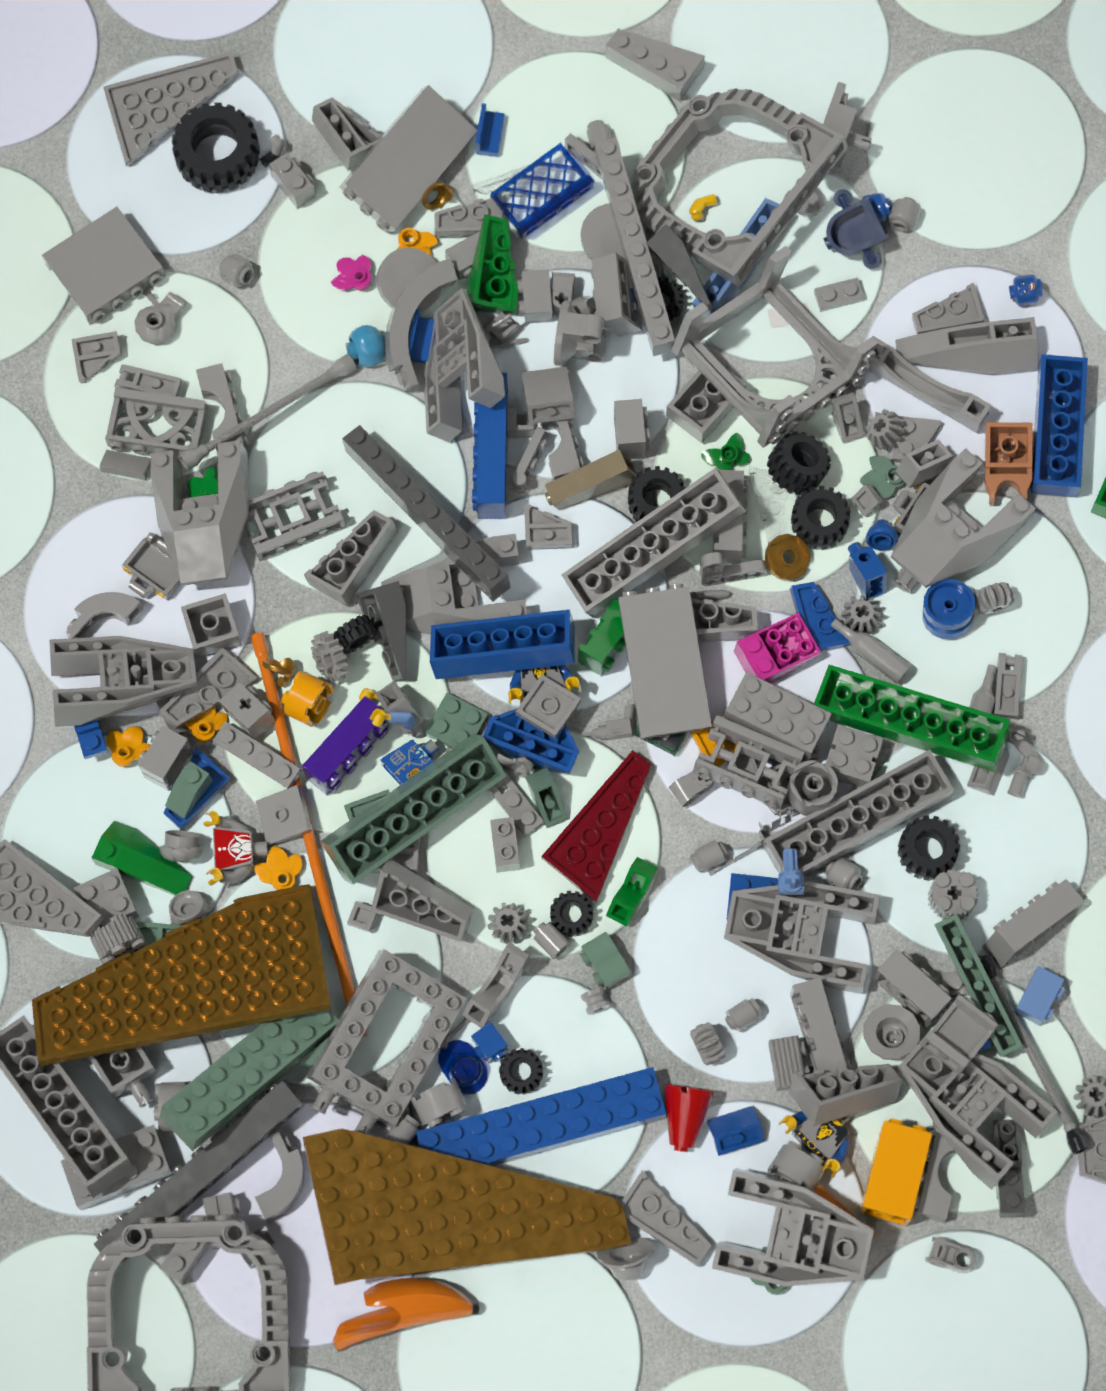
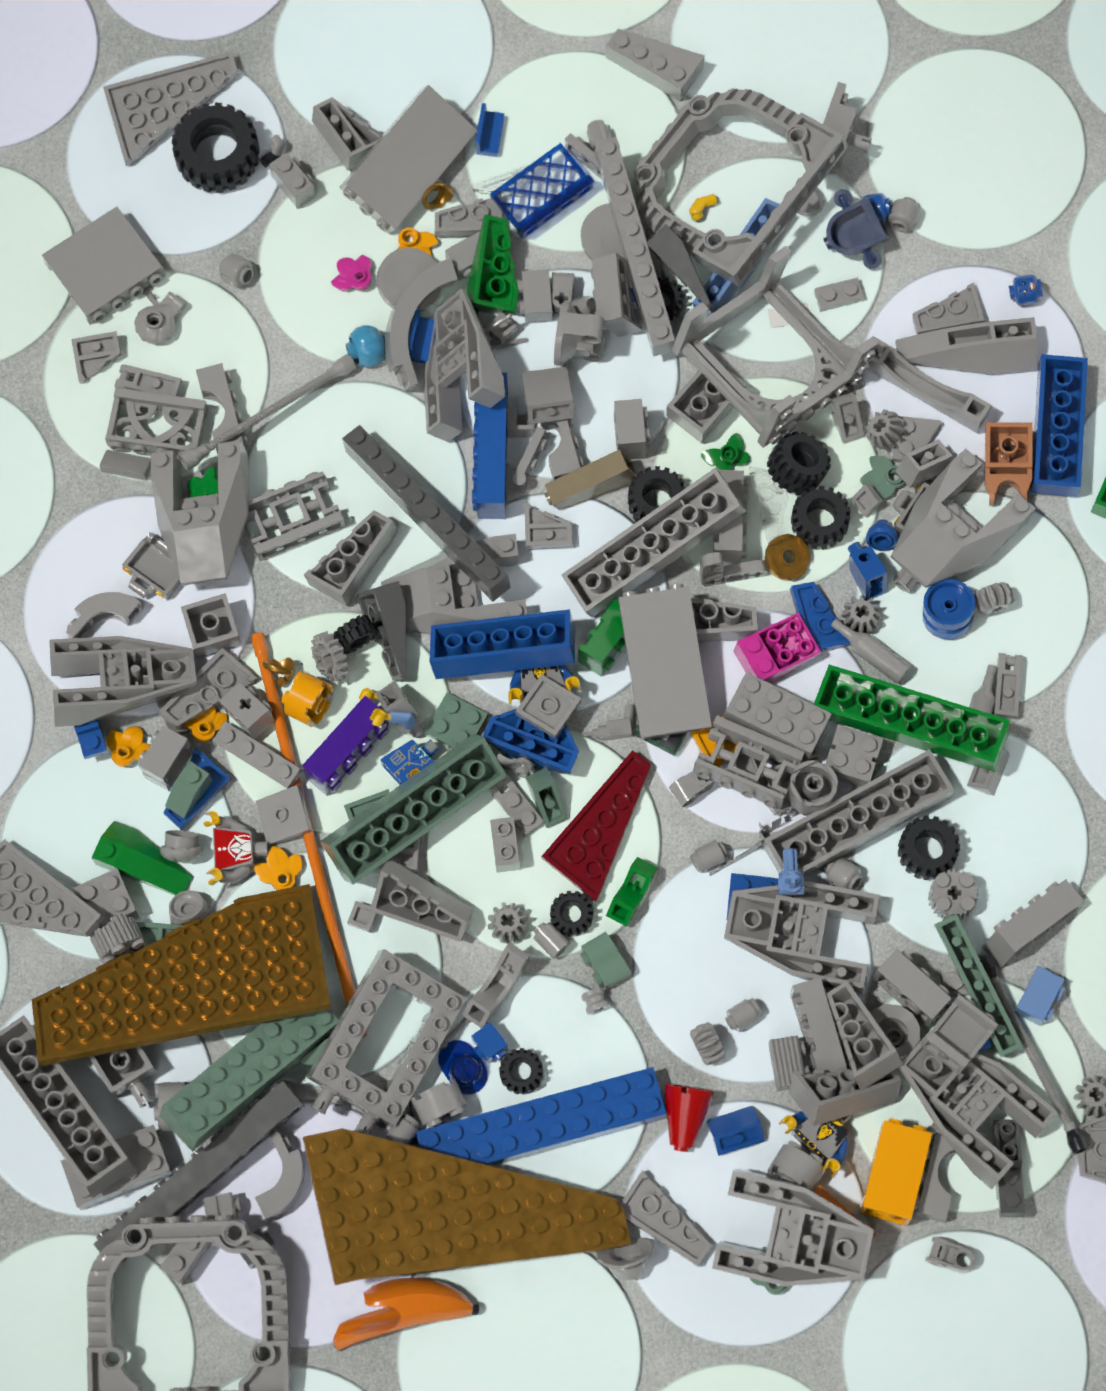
light grey piece [690,590,730,600] -> none
light grey pin [1007,729,1044,798] -> none
none -> light grey wedge [826,981,903,1091]

